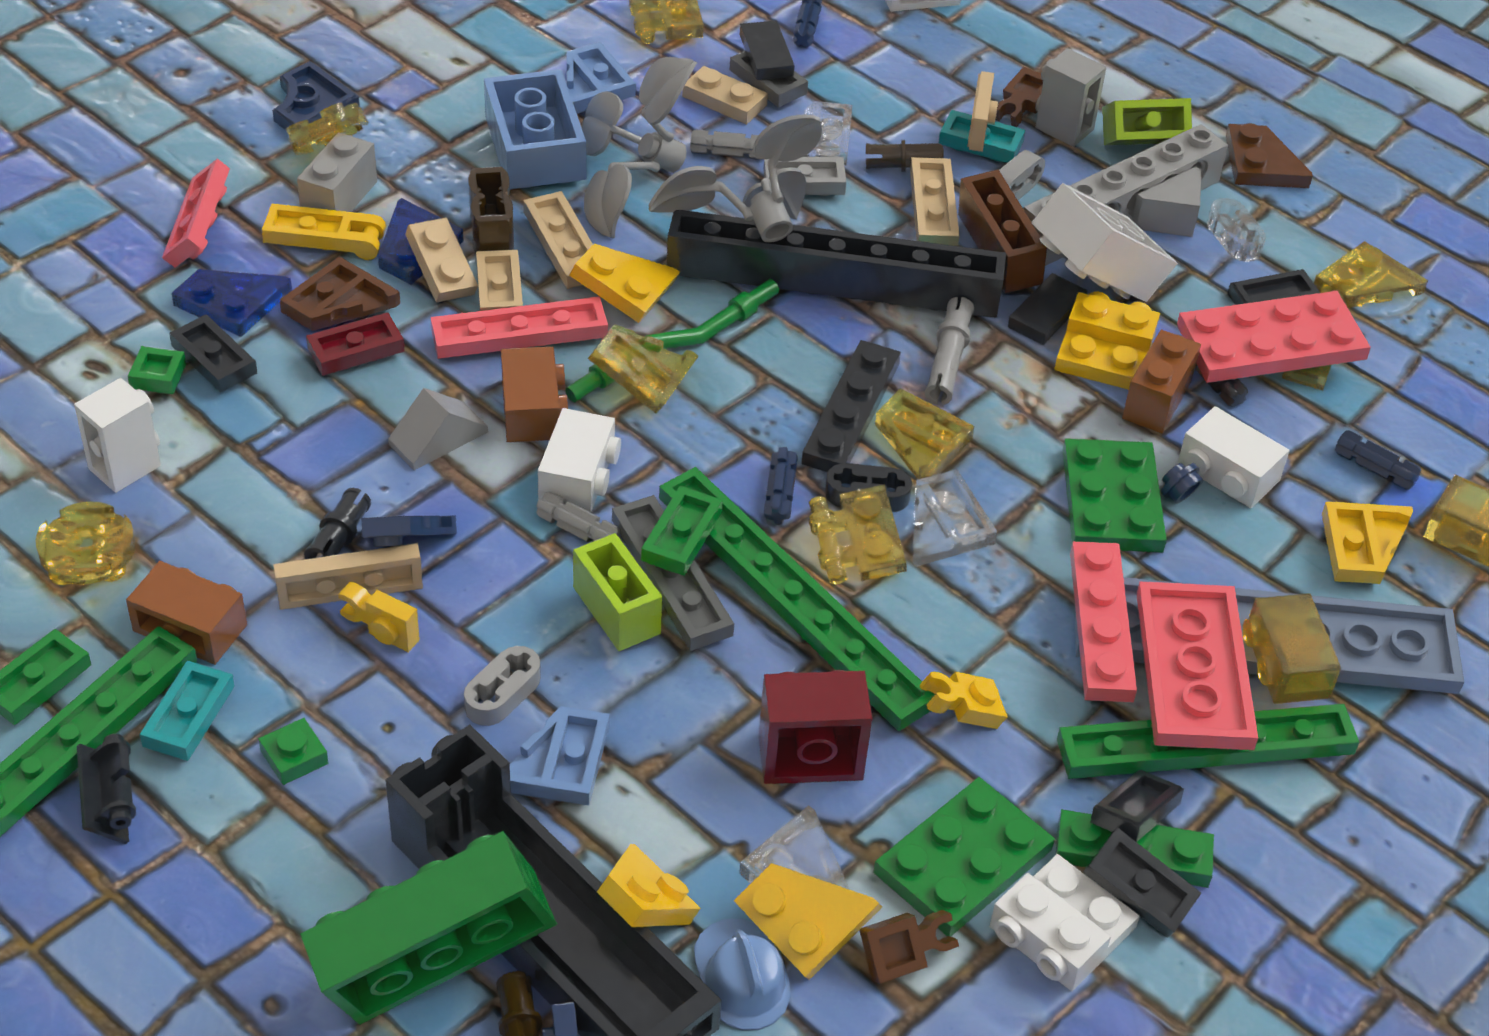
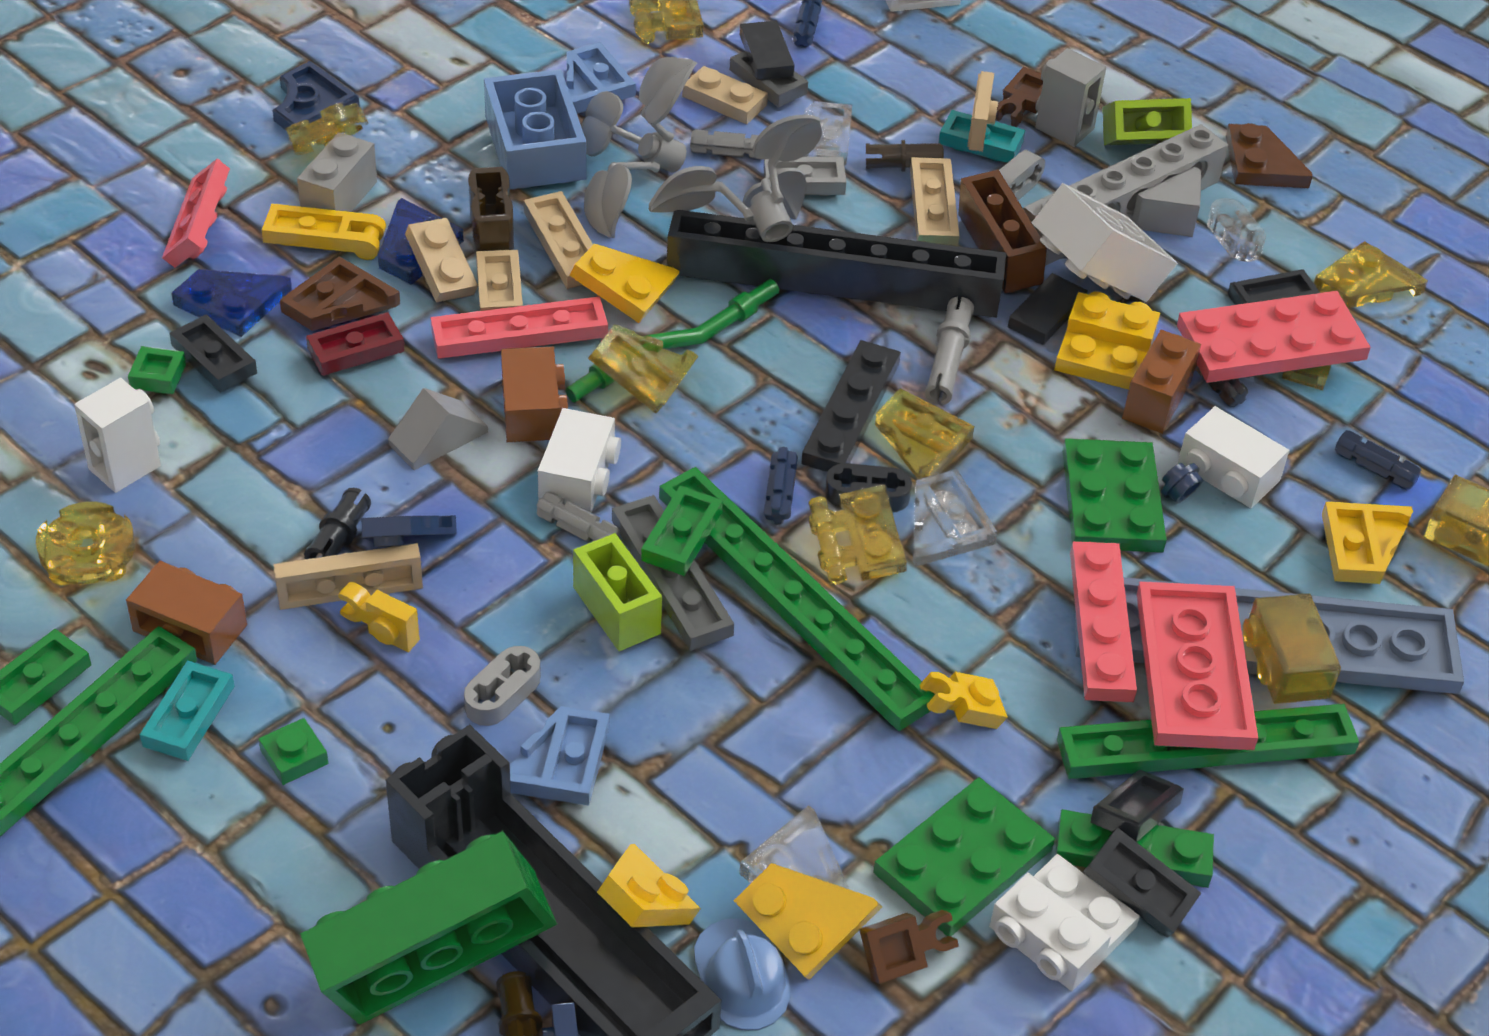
black hinge [77,734,136,844] -> none
dark red brick [758,670,872,784] -> none

